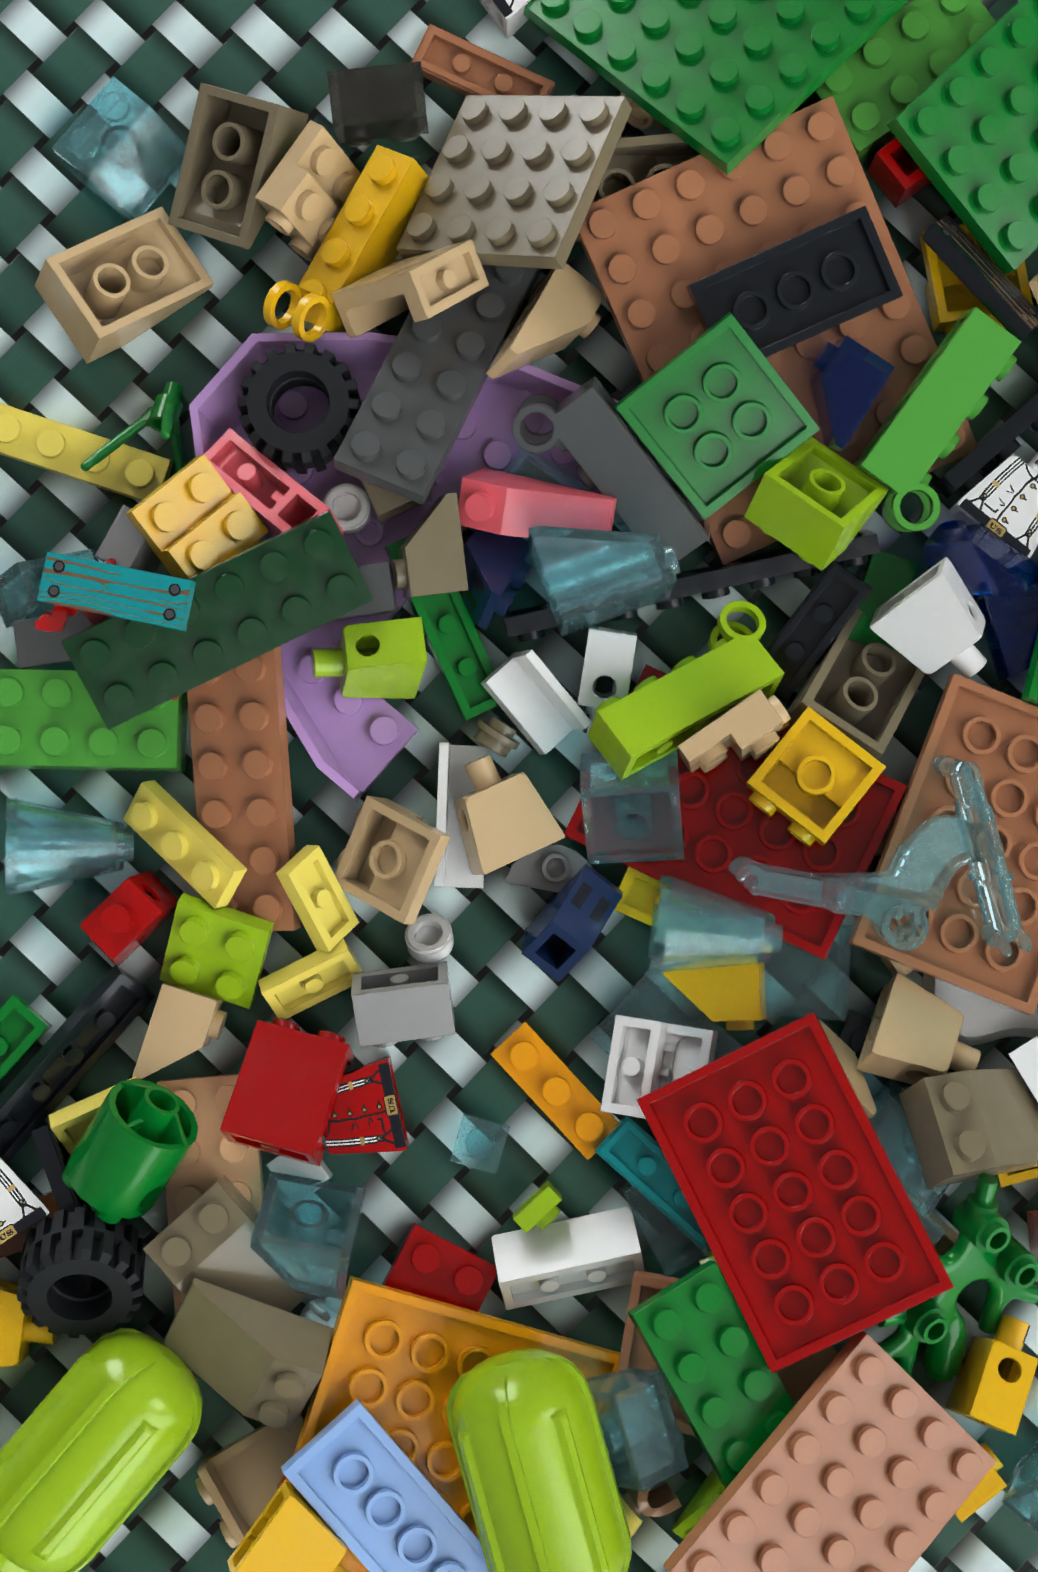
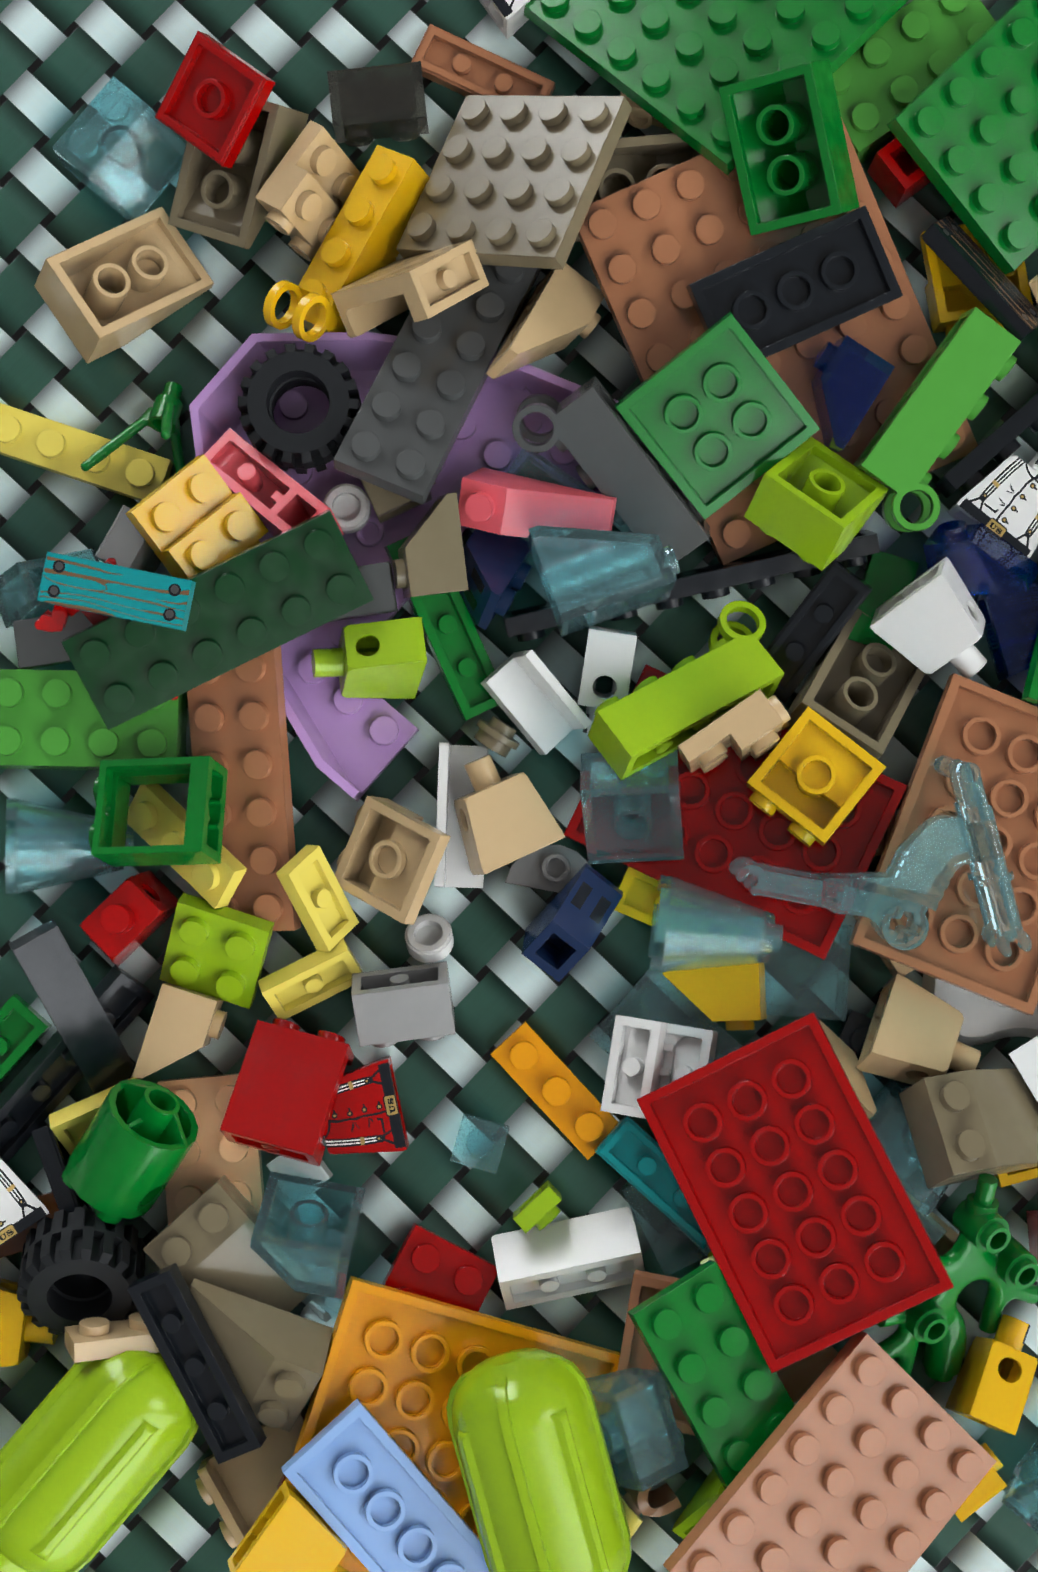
none -> black tile [9,919,135,1094]
none -> tan plate [65,1312,159,1363]
none -> green window [89,756,228,867]
none -> black plate [127,1263,267,1464]
none -> red tile [155,31,276,169]
none -> green slope [719,59,860,236]

